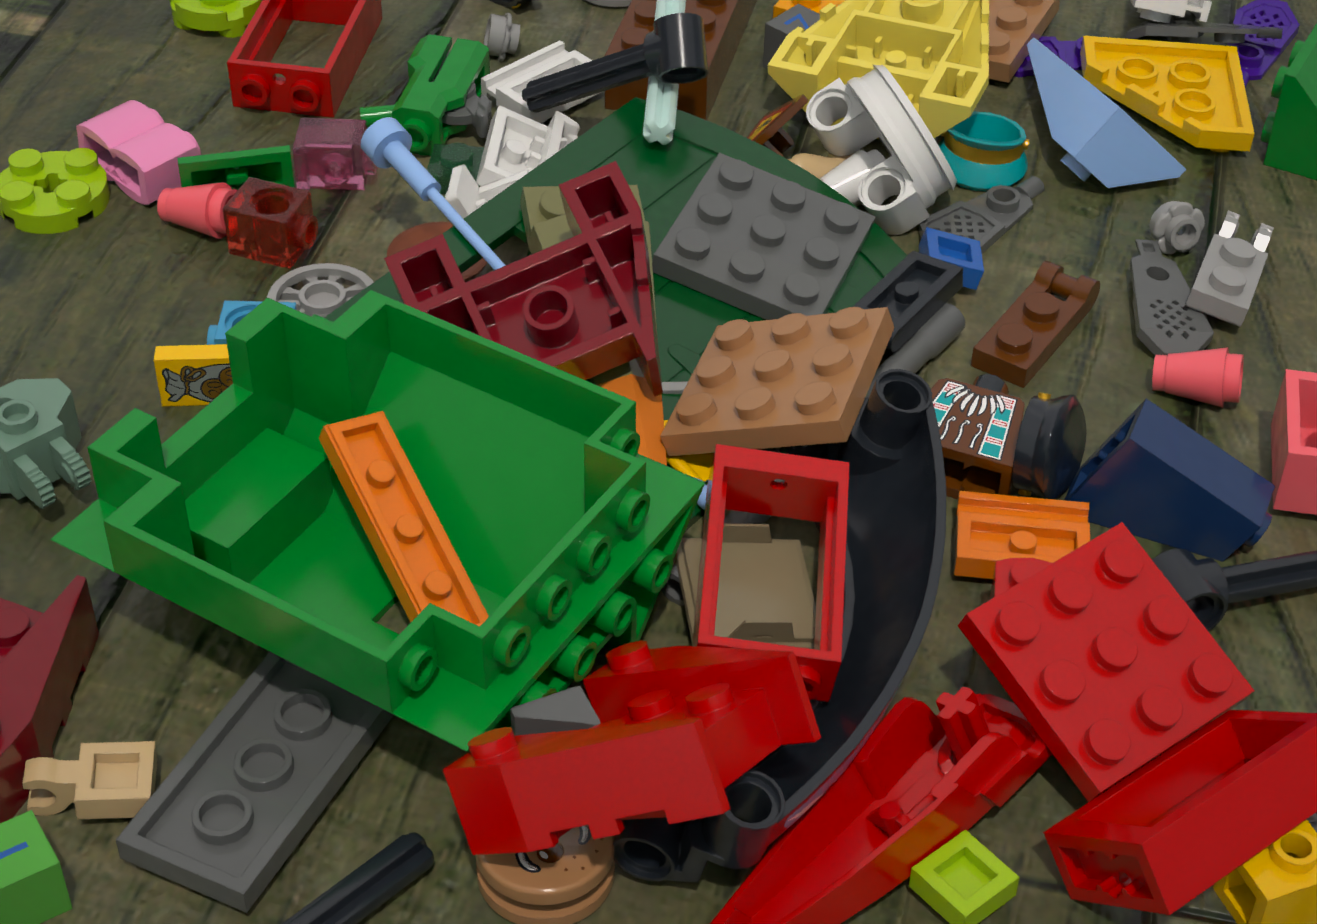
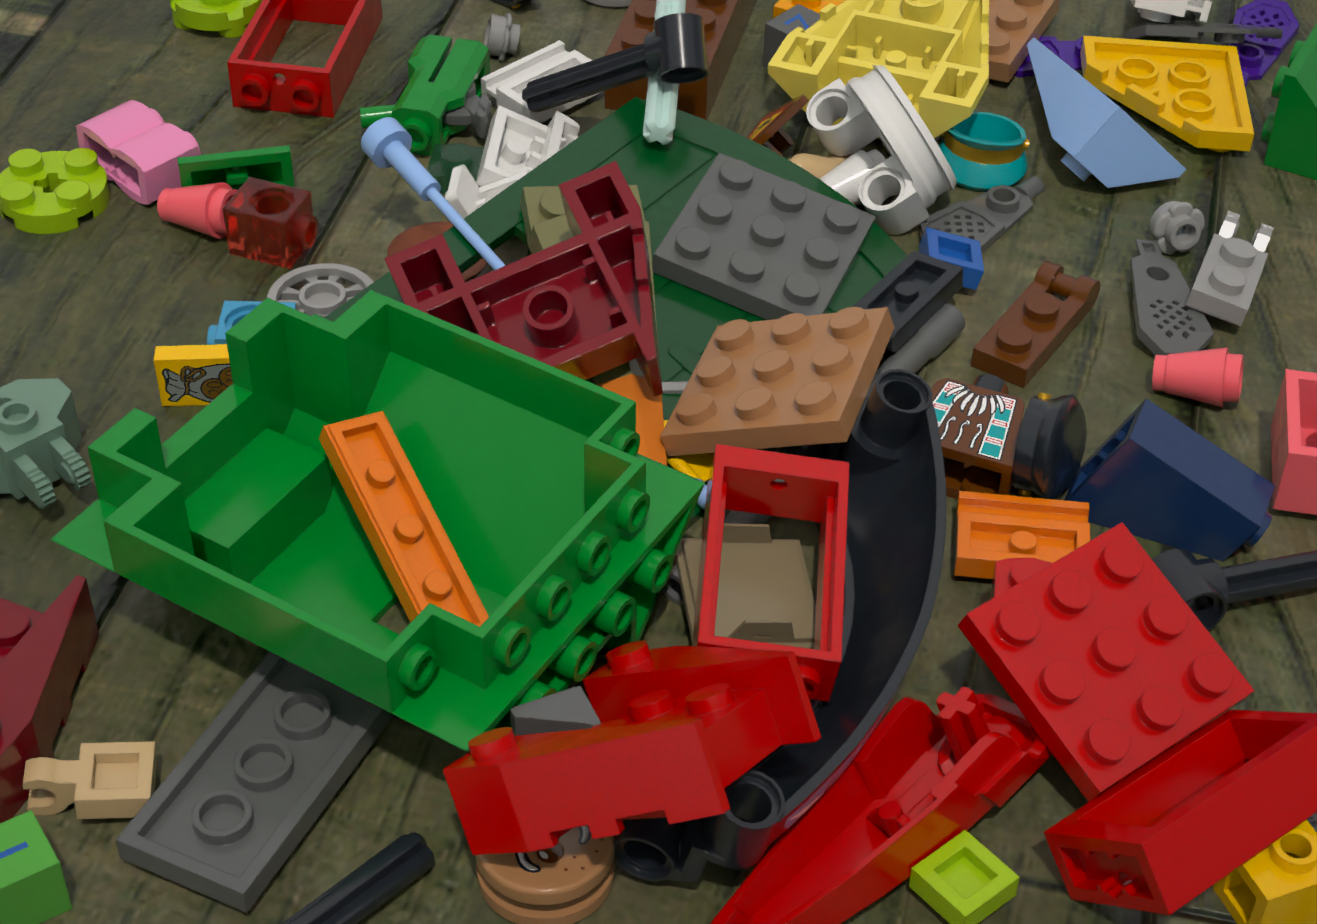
clear pink brick [292,118,377,195] -> none

